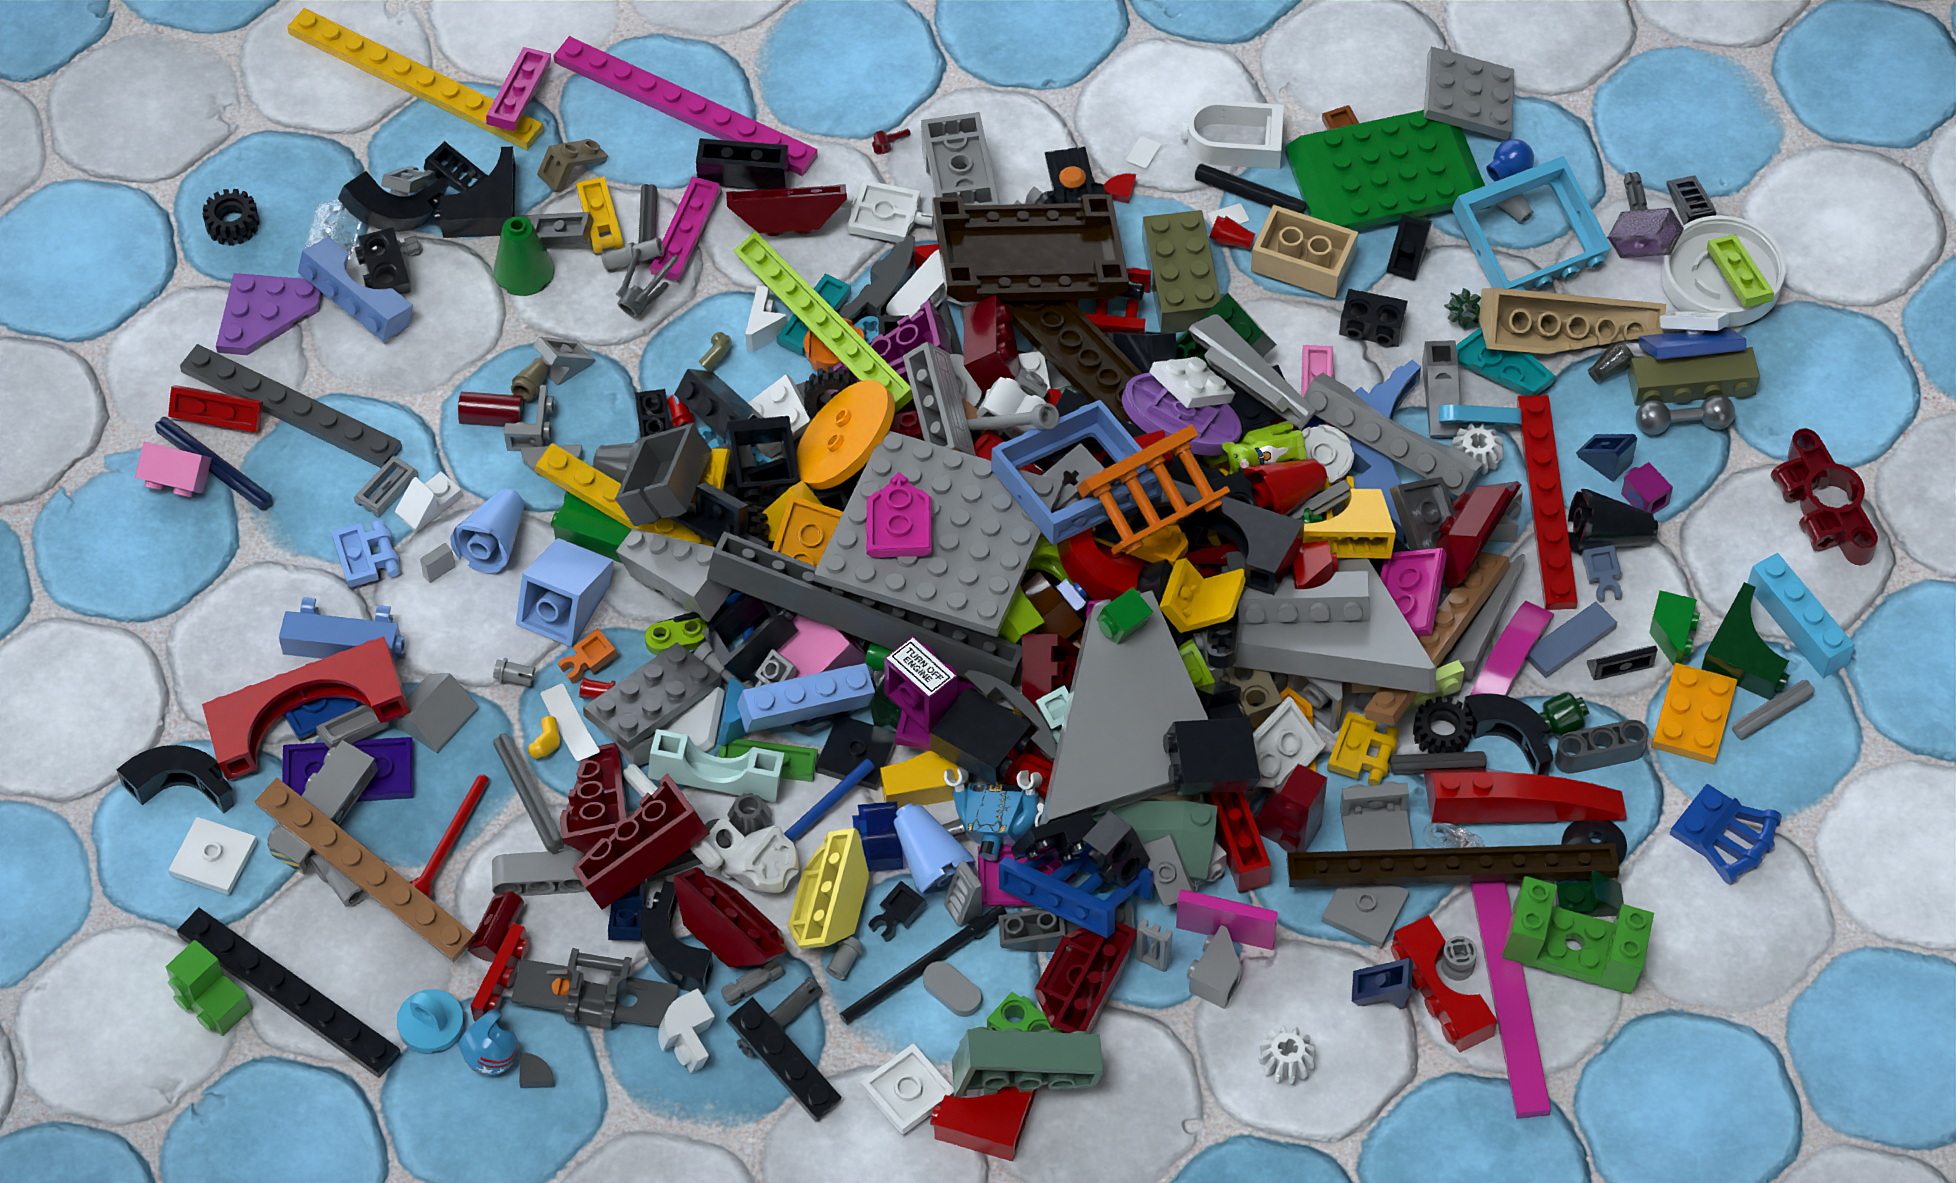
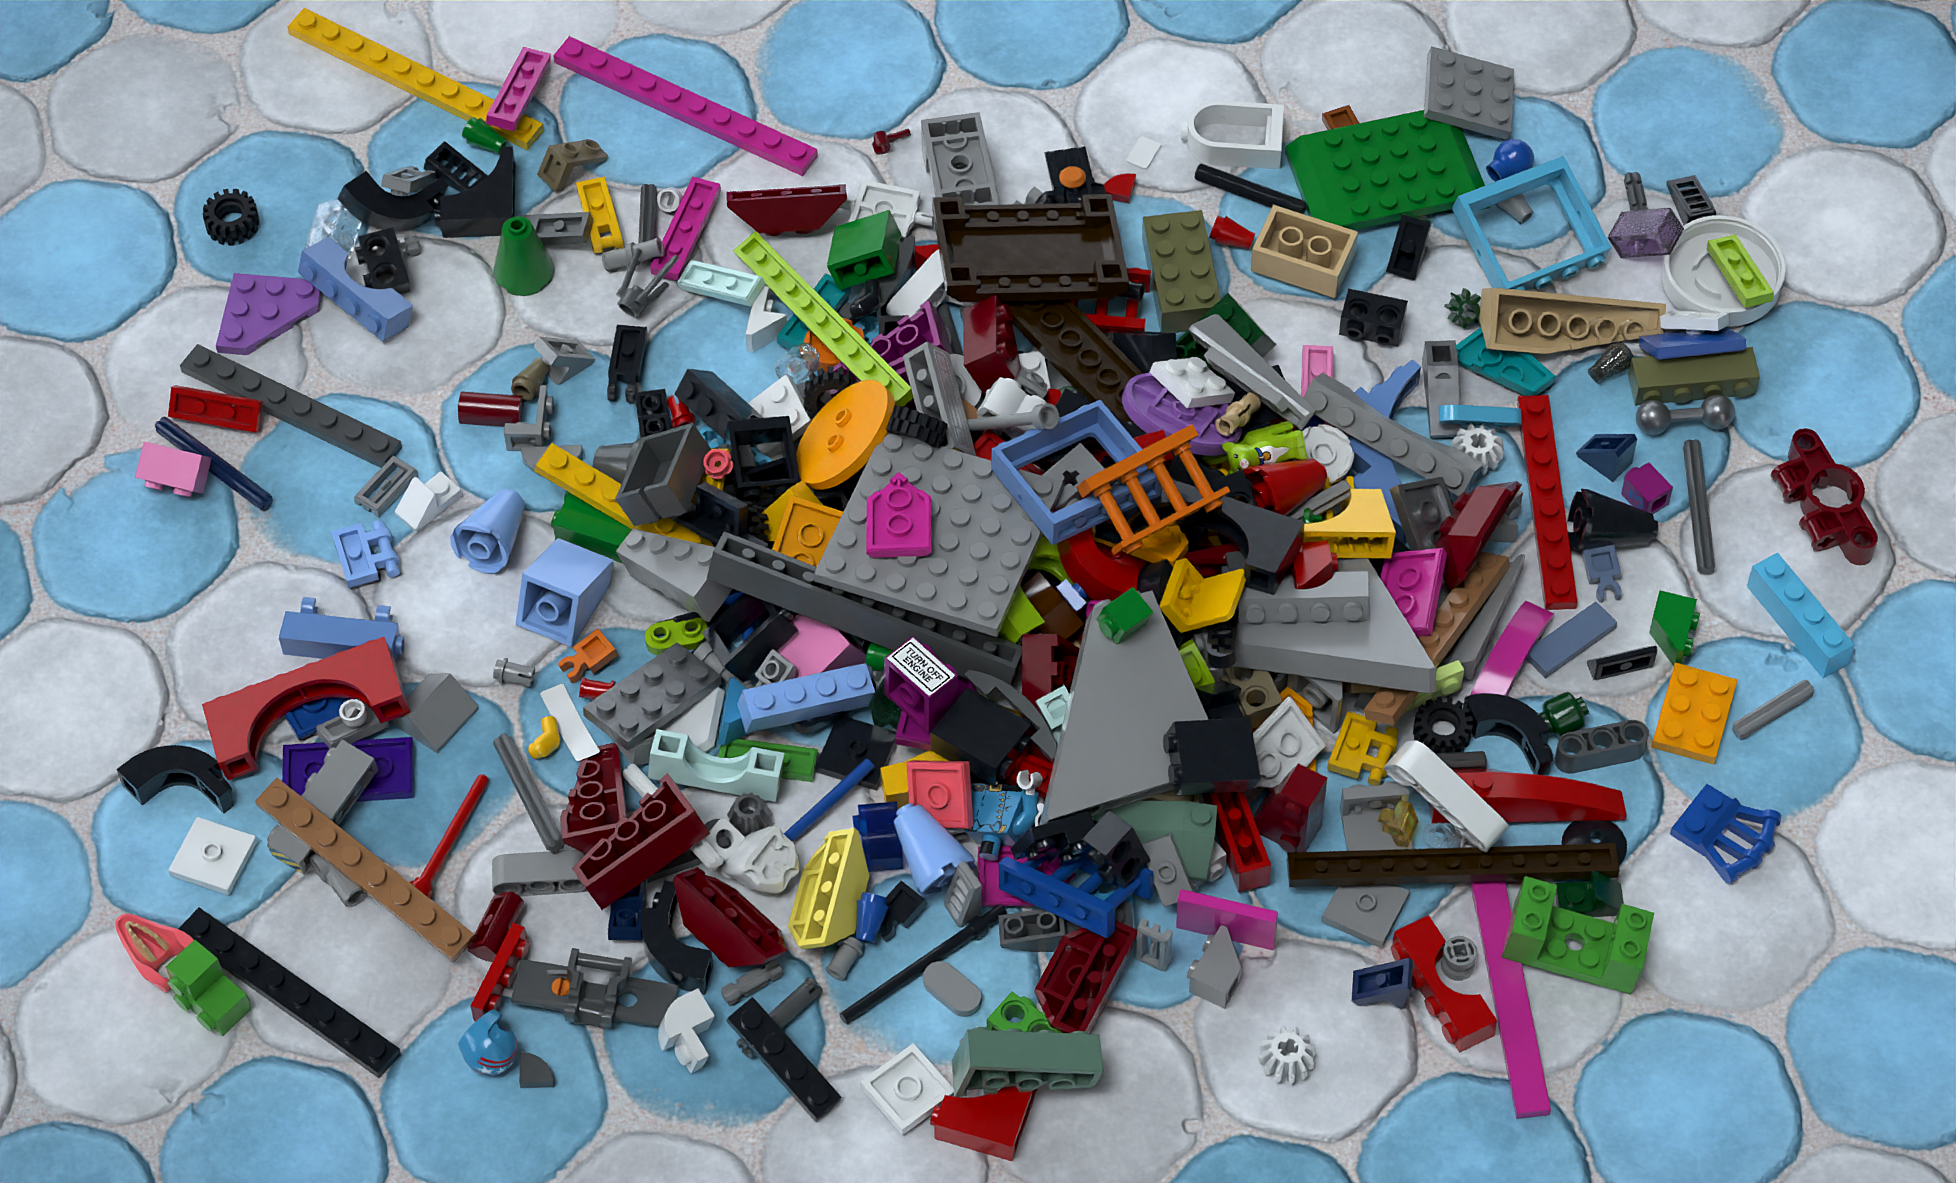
medium azure tile [397,989,464,1054] -> none
light grey tile [420,543,455,583] -> none
black brick [696,138,790,189] -> none
olive arm [698,332,732,371] -> none
white sticker [1208,203,1249,225] -> none
dark green arch [1701,582,1790,700] -> none
none -> coral animal [115,913,194,993]
none -> white hinge [339,699,367,728]
none -> green cone [462,117,508,155]
none -> black hinge [607,325,648,402]
none -> white hinge [657,187,683,212]
none -> light aqua tile [677,260,766,306]
none -> coral plate [703,449,733,479]
none -> clear plate [775,343,820,385]
none -> green brick [827,210,901,290]
none -> black arm [849,279,881,319]
none -> blue cone [855,893,889,944]
none -> black tyre [886,405,948,448]
none -> coral plate [906,760,974,829]
none -> tan pin [1216,393,1261,436]
none -> clear yellow tile [1378,800,1419,848]
none -> white beam [1384,740,1508,852]
none -> dark grey axle [1683,439,1715,574]

